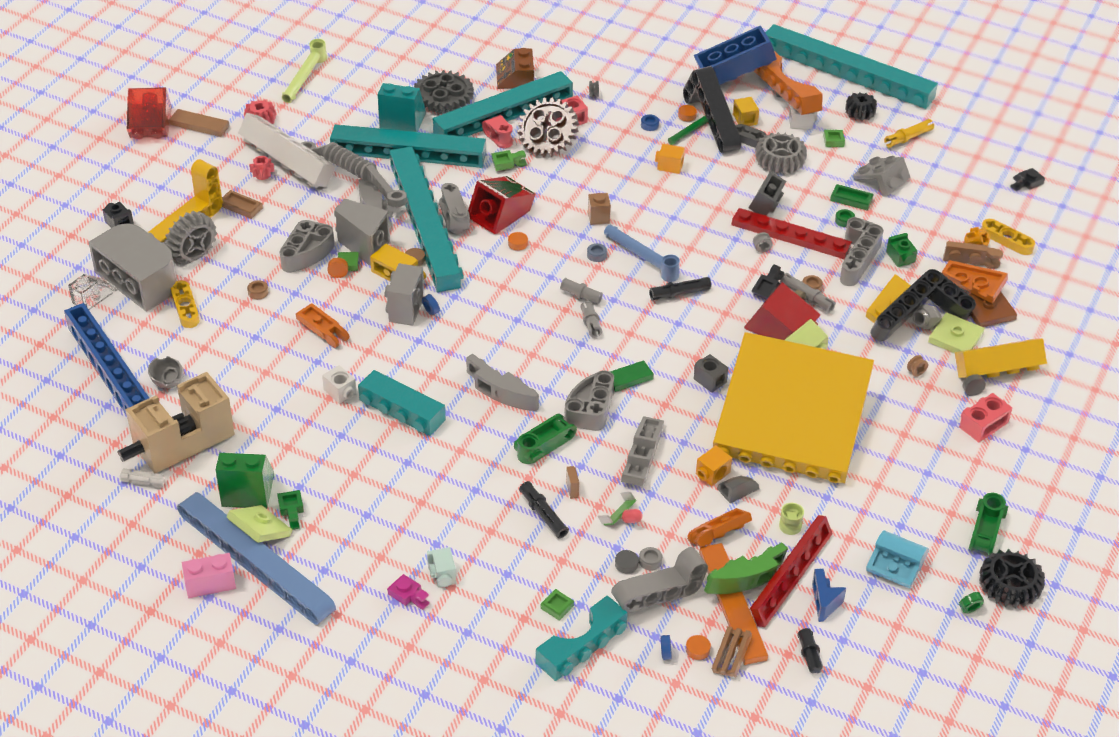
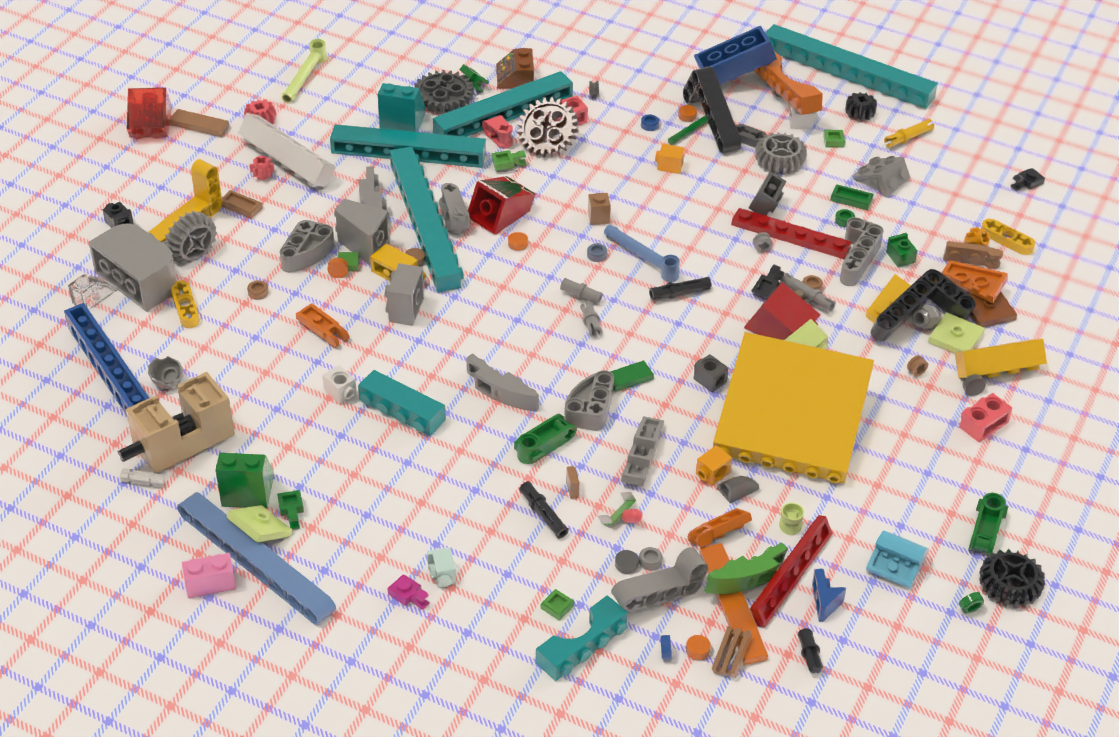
light grey piece [301,141,407,207] -> none
blue tile [422,294,440,315] -> none
yellow brick [732,96,759,126] -> none
none -> green plate [459,64,489,93]

